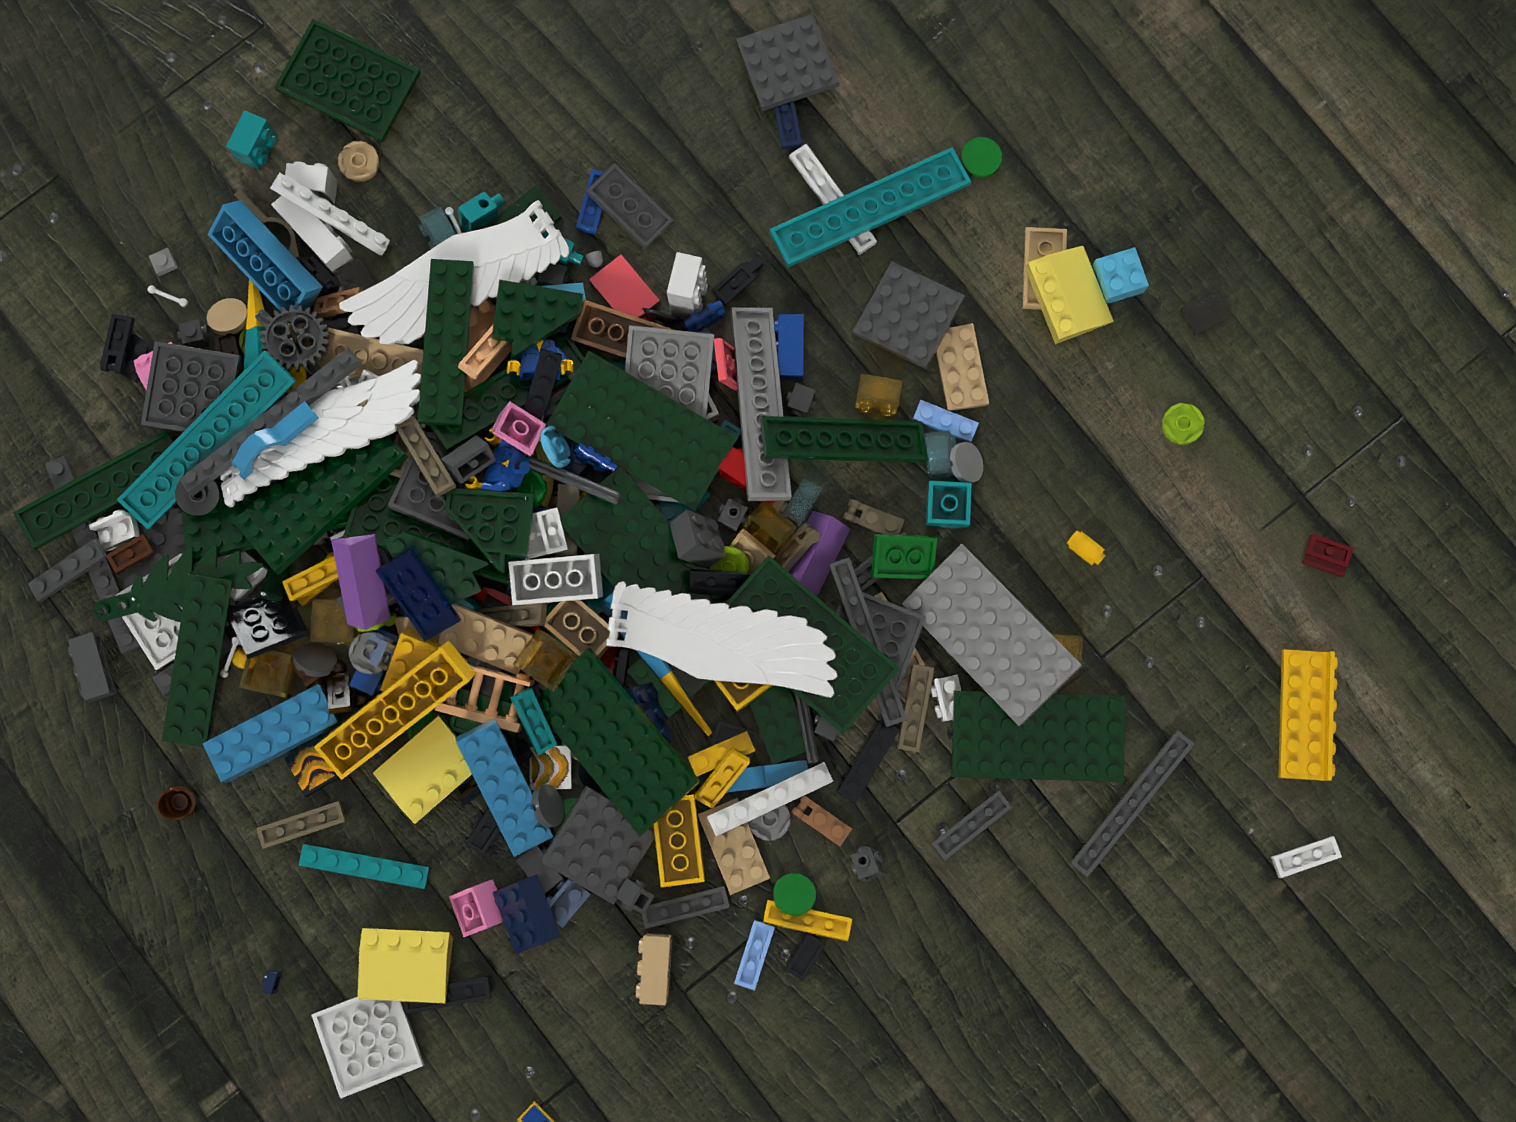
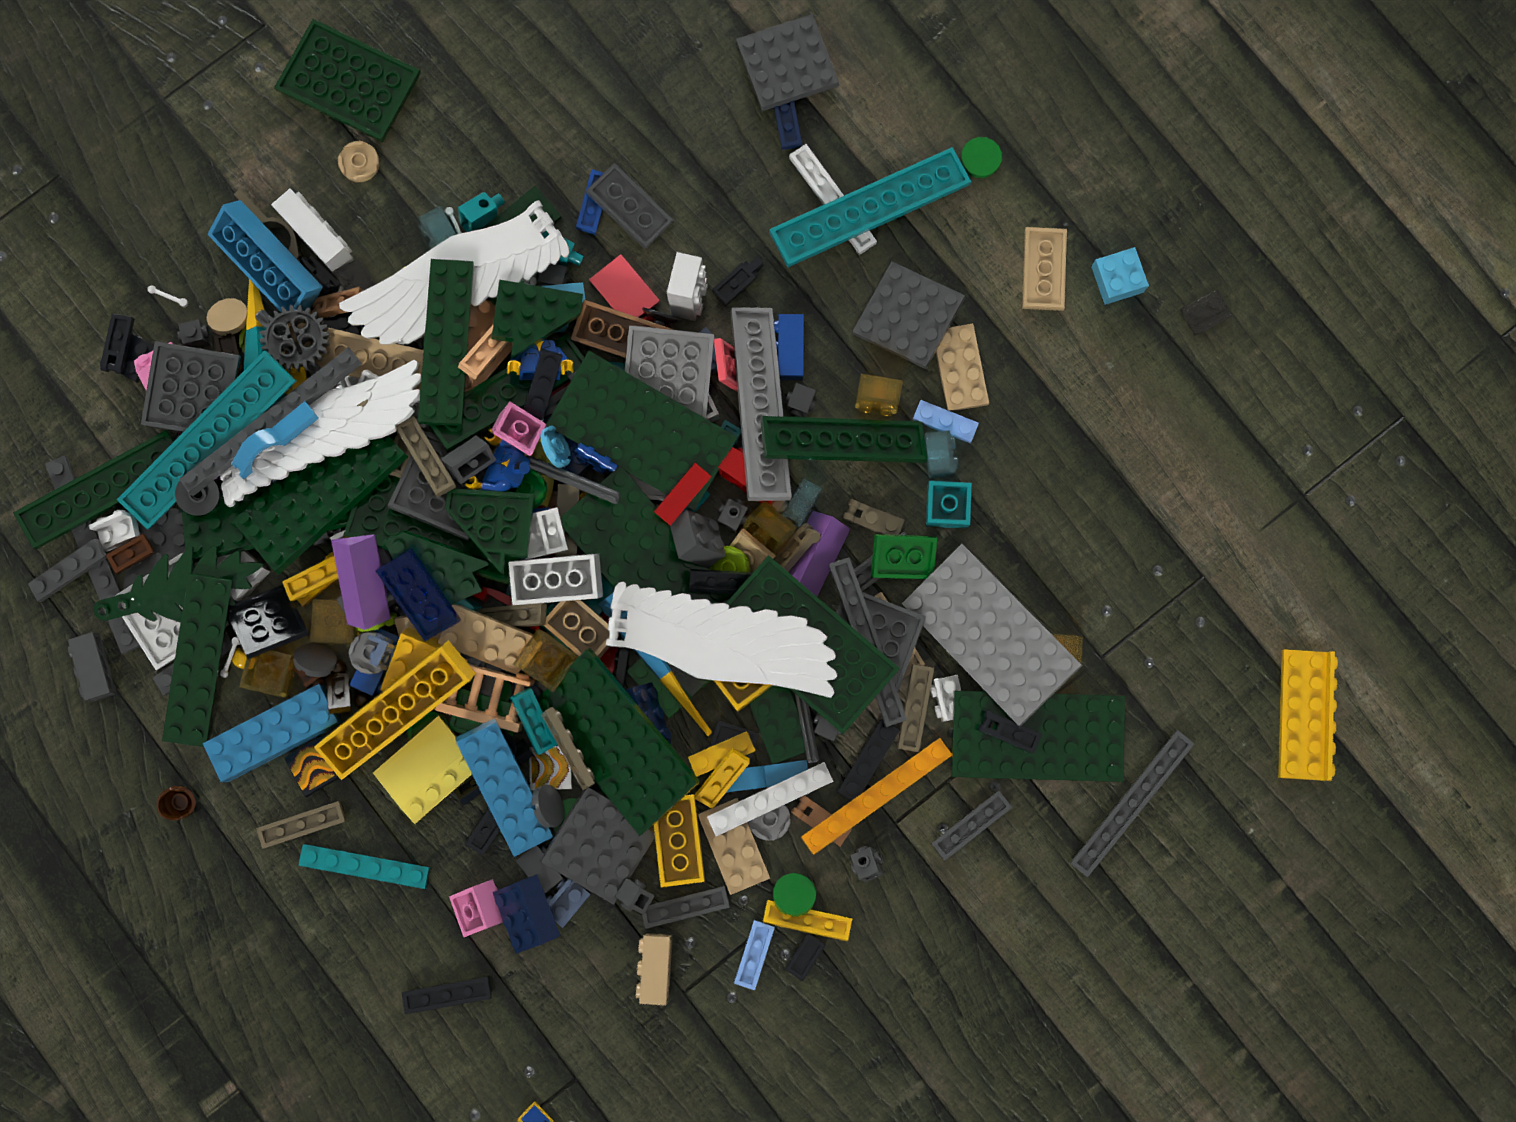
light grey plate [149,248,178,276] -> none
teal brick [226,110,278,171] -> none
clear green tile [259,564,293,601] -> none
dark blue plate [262,969,283,995] -> none
white plate [270,172,390,256] -> none
white brick [285,161,338,204] -> none
white plate [312,996,424,1099] -> none
light yellow slope [358,928,453,1004] -> none
light grey hinge [585,251,603,268] -> none
blue plate [684,300,725,333] -> none
light grey tile [950,442,983,483] -> none
light yellow slope [1025,246,1114,344] -> none
yellow head [1067,531,1106,566] -> none
lime tile [1162,403,1205,445] -> none
white plate [1271,836,1342,878] -> none
dark red plate [1302,534,1353,577] -> none
none -> dark tan plate [541,707,594,790]
none -> red tile [654,463,712,526]
none -> light orange plate [801,738,952,855]
none -> black plate [977,710,1042,754]

